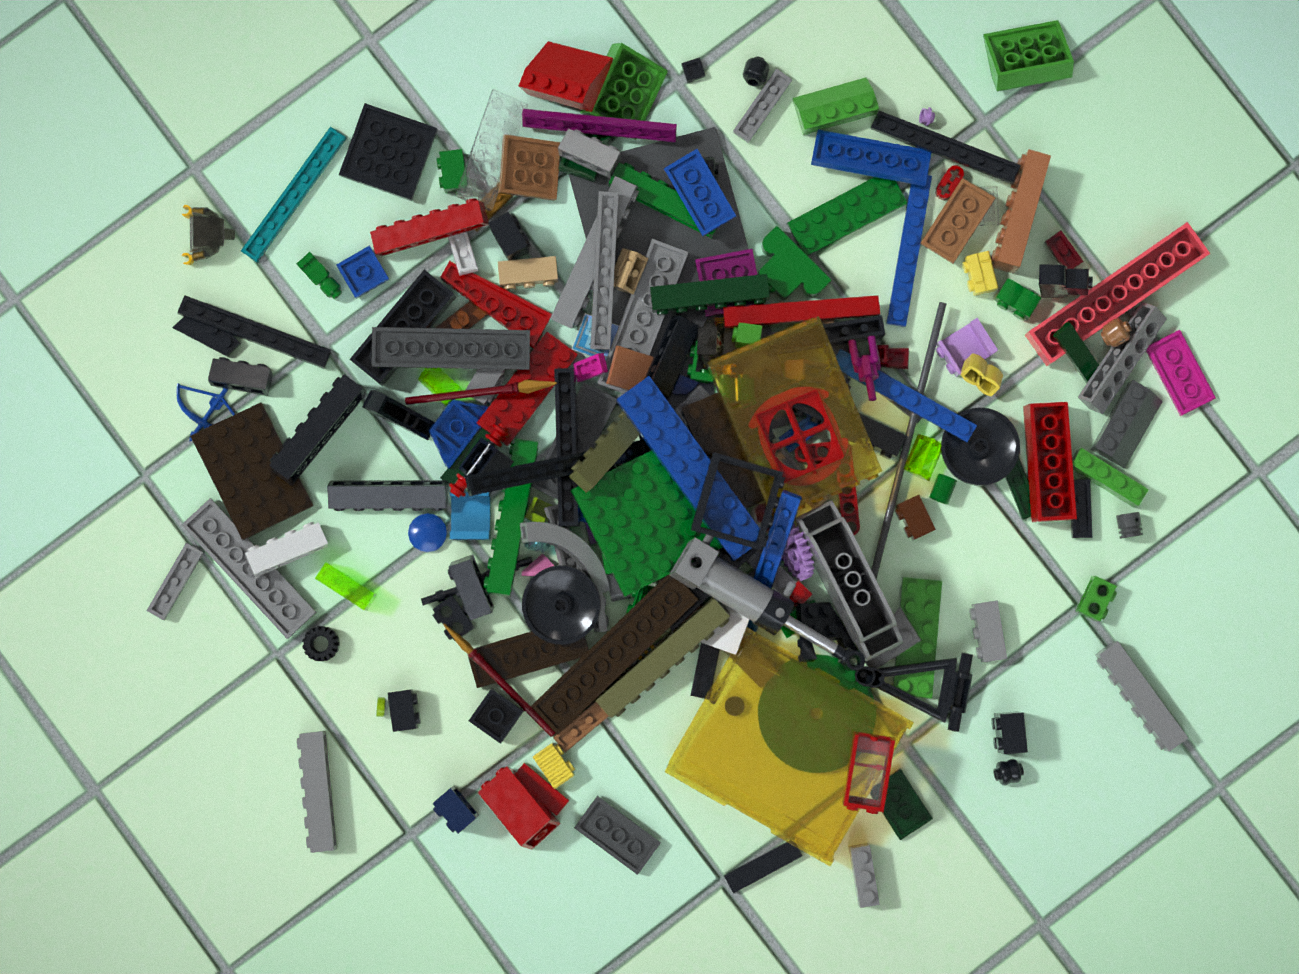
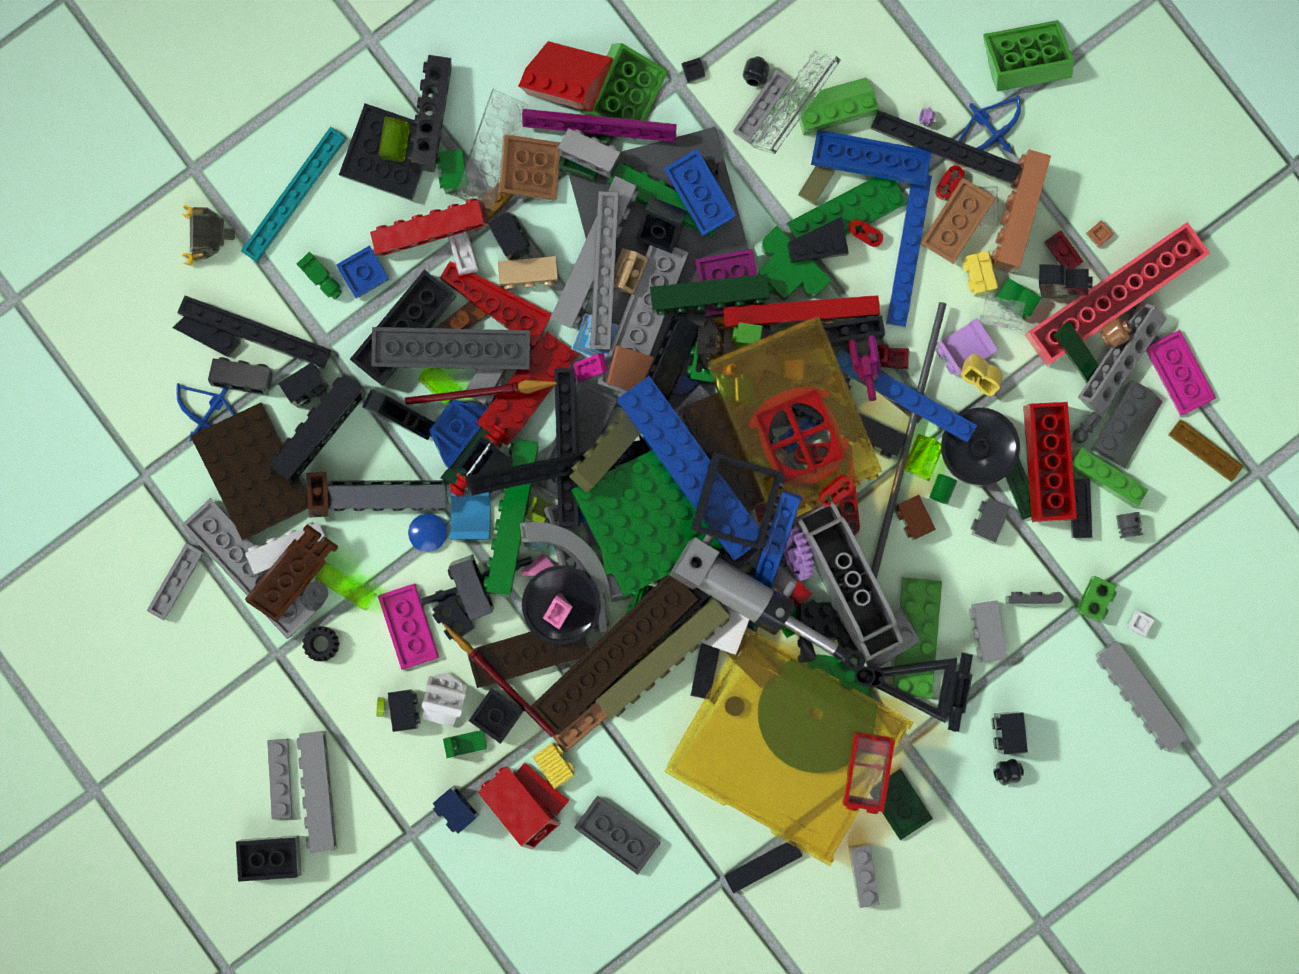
none -> black brick [236,835,302,882]
none -> reddish brown hinge [245,524,338,623]
none -> light grey plate [267,739,293,819]
none -> black brick [278,362,330,408]
none -> dark grey piece [301,581,328,611]
none -> reddish brown brick [306,472,328,518]
none -> dark pink tile [378,583,439,670]
none -> clear neon green brick [379,117,410,162]
none -> black brick [408,55,452,173]
none -> white piece [421,672,467,726]
none -> green bracket [443,730,487,758]
none -> bright pink slope [543,593,572,629]
none -> black brick [636,197,688,254]
none -> clear plate [749,51,841,154]
none -> black wing [787,216,849,263]
none -> olive tile [798,166,835,205]
none -> red beam [819,475,854,508]
none -> red beam [848,219,883,247]
none -> blue piece [958,95,1021,153]
none -> dark grey brick [970,498,1010,544]
none -> clear bracket [979,296,1025,331]
none -> dark grey plate [1005,592,1064,604]
none -> dark grey axle [1072,412,1102,443]
none -> nougat tile [1086,220,1114,248]
none -> white plate [1127,610,1154,637]
none -> pearl gold tile [1168,419,1244,482]

